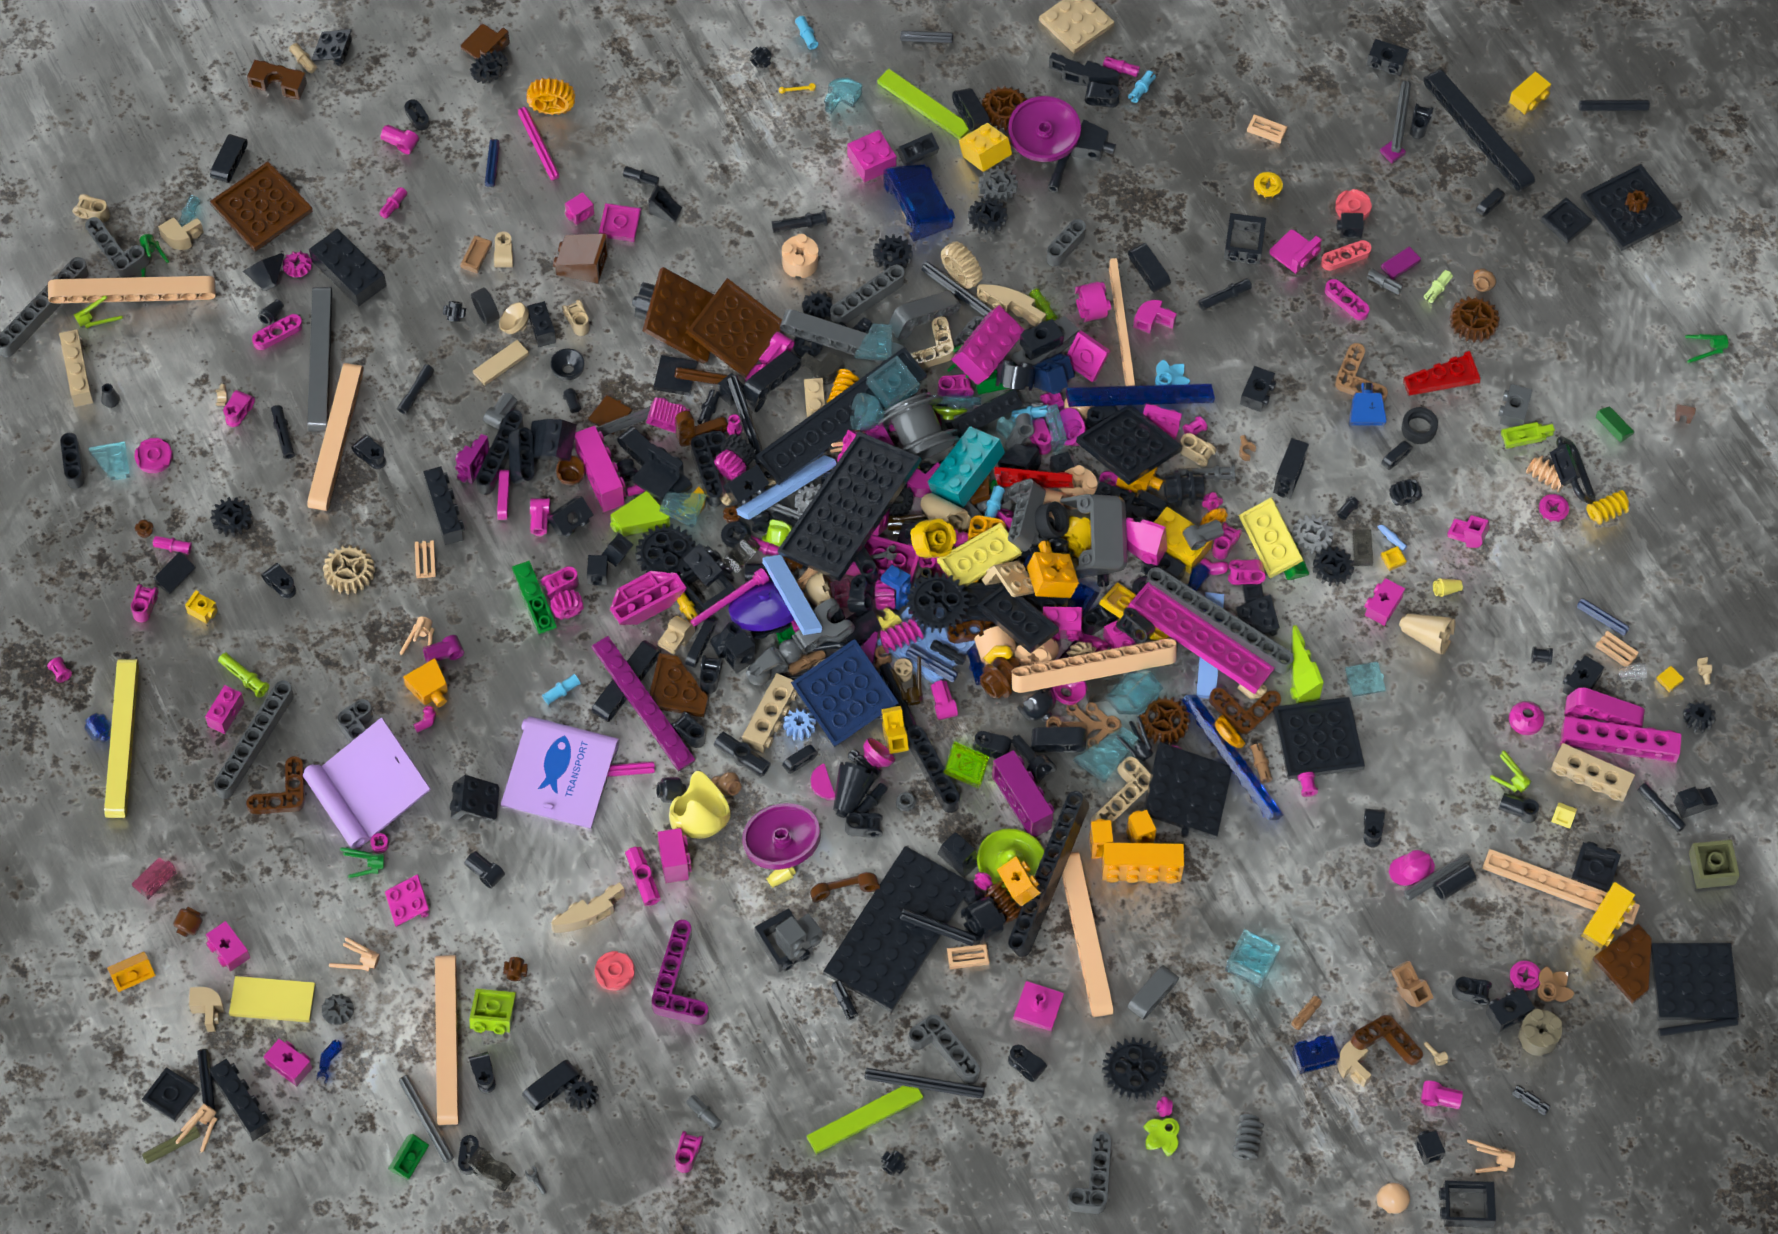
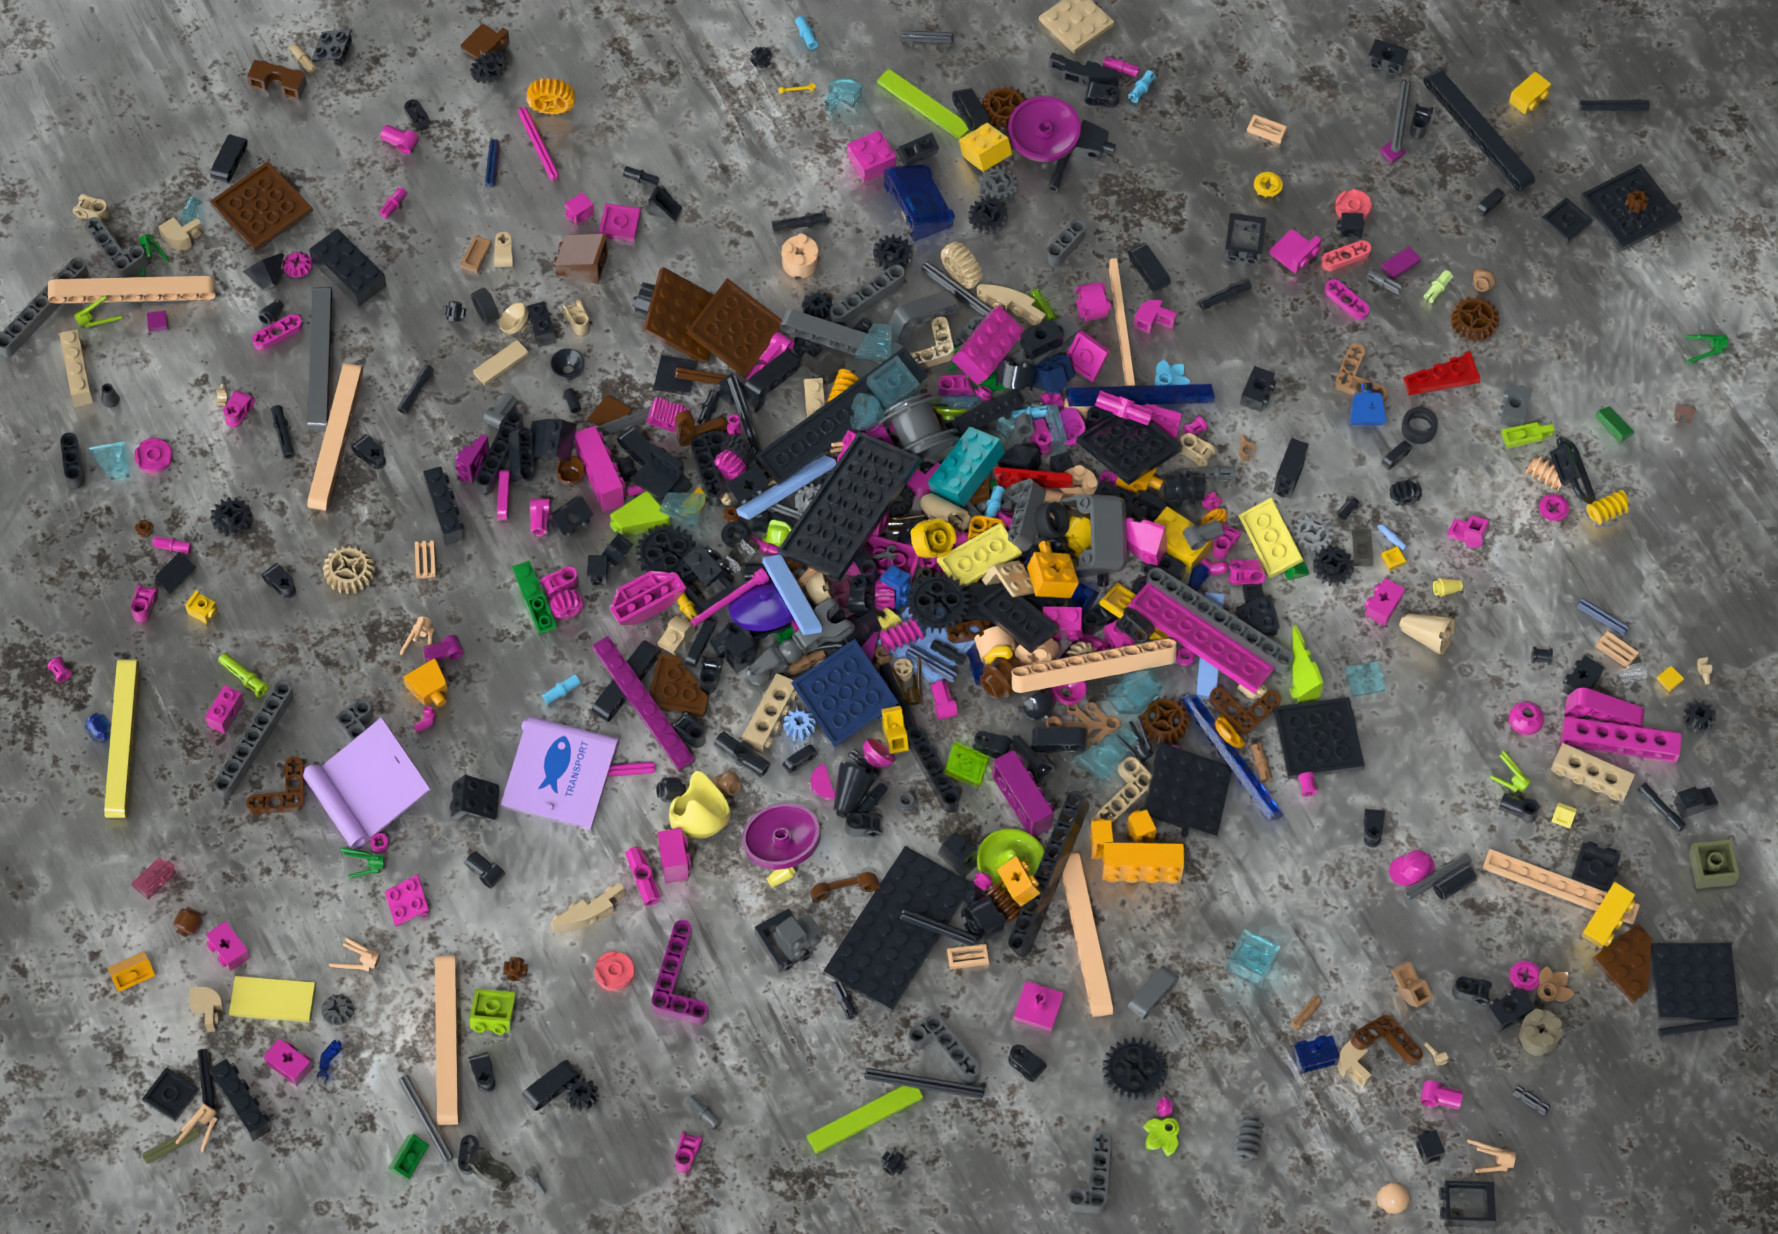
none -> magenta tile [147,311,167,332]
none -> dark pink plate [975,385,993,402]
none -> dark pink piece [1095,390,1153,425]
none -> dark pink plate [1176,647,1195,666]

